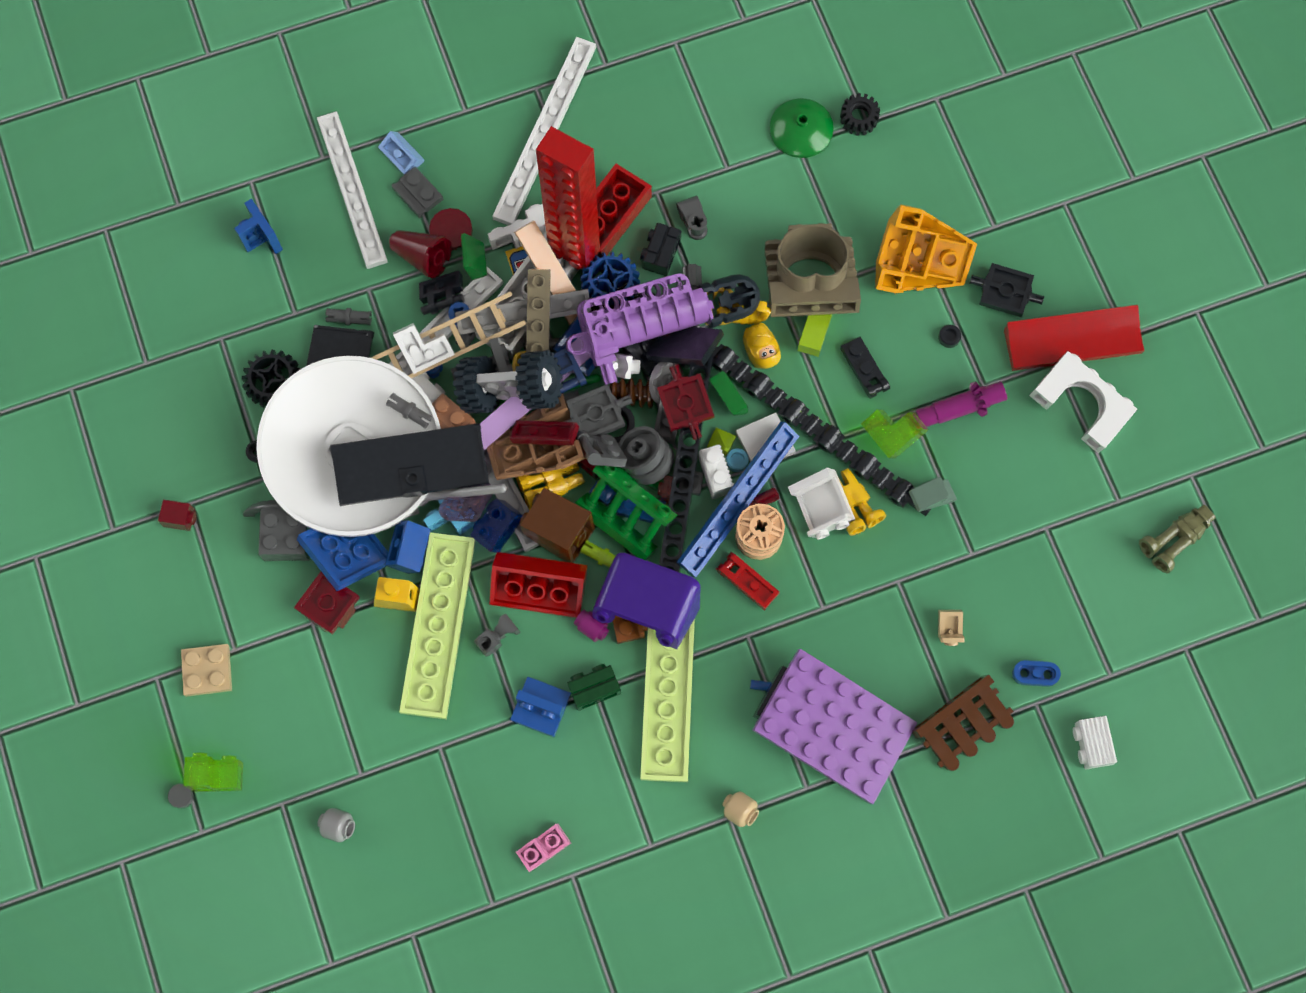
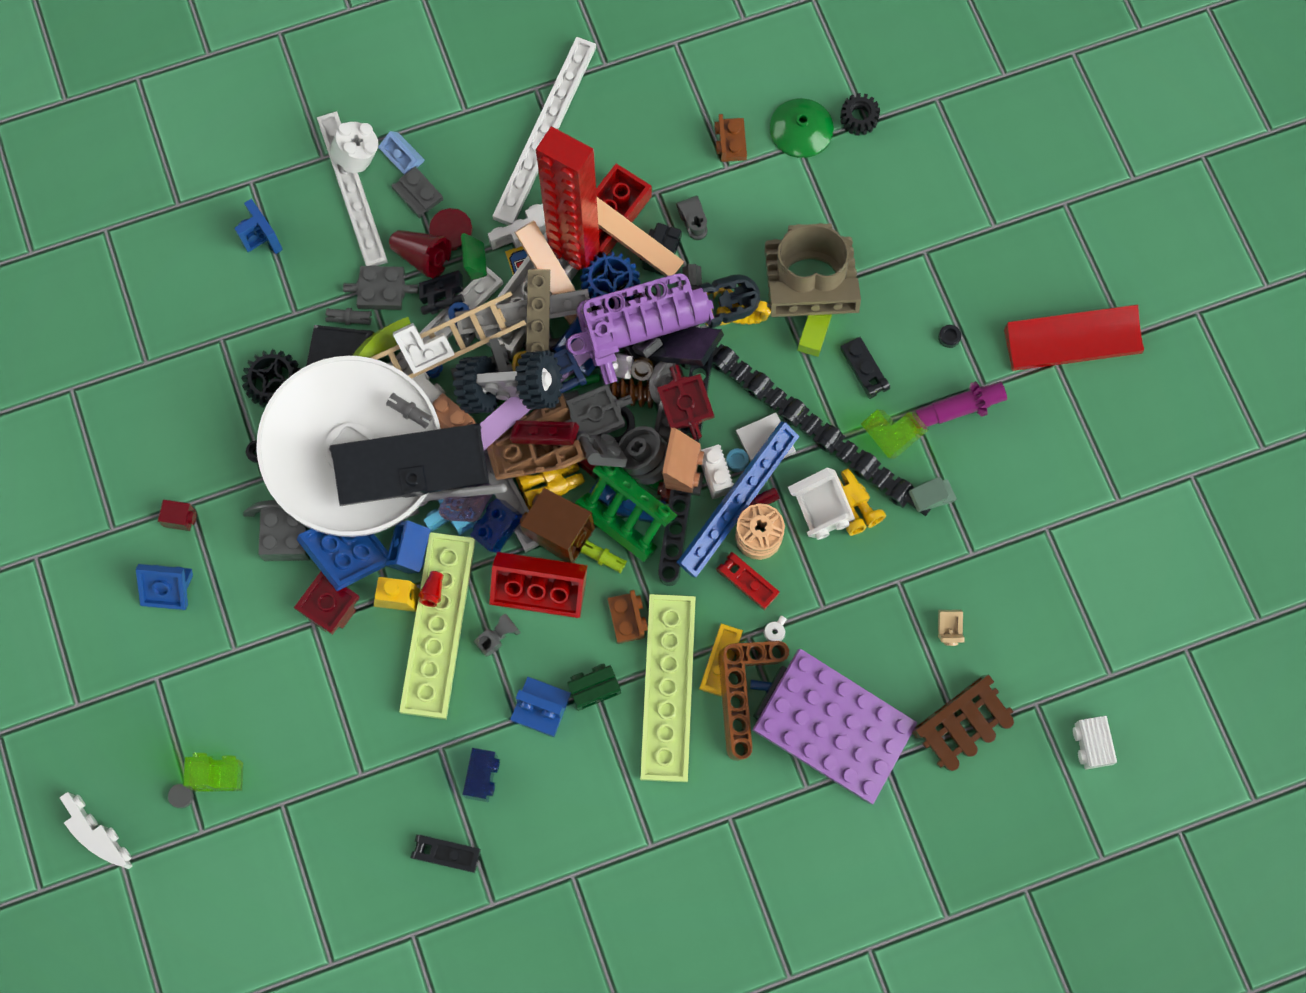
tan plate [181,644,232,697] -> none
light grey head [318,808,355,842] -> none
bright pink slope [516,824,571,872] -> none
magenta brick [574,609,609,642] -> none
dark purple windscreen [592,552,701,649] -> none
lime slope [707,427,736,456] -> none
green slope [710,371,748,415] -> none
tan head [723,791,759,827] -> none
yellow piece [743,323,781,369] -> none
light orange wedge [875,204,977,293] -> none
black plate [969,263,1044,317] -> none
blue plate [1012,660,1061,687] -> none
white arch [1029,351,1137,453] -> none
olive piece [1139,505,1216,574] -> none
none -> white slope [60,792,132,869]
none -> blue bracket [135,564,193,610]
none -> white brick [330,122,378,173]
none -> dark grey plate [343,266,419,310]
none -> lime slope [352,317,411,358]
none -> black plate [410,834,481,873]
none -> red cone [418,571,444,607]
none -> clear blue brick [463,748,500,802]
none -> light nougat tile [597,197,684,277]
none -> dark brown tile [631,357,654,381]
none -> dark grey tile [632,337,663,358]
none -> nougat slope [662,428,704,493]
none -> yellow tile [699,623,743,697]
none -> dark orange bracket [714,114,747,162]
none -> dark orange beam [718,641,789,761]
none -> white piece [764,616,787,641]

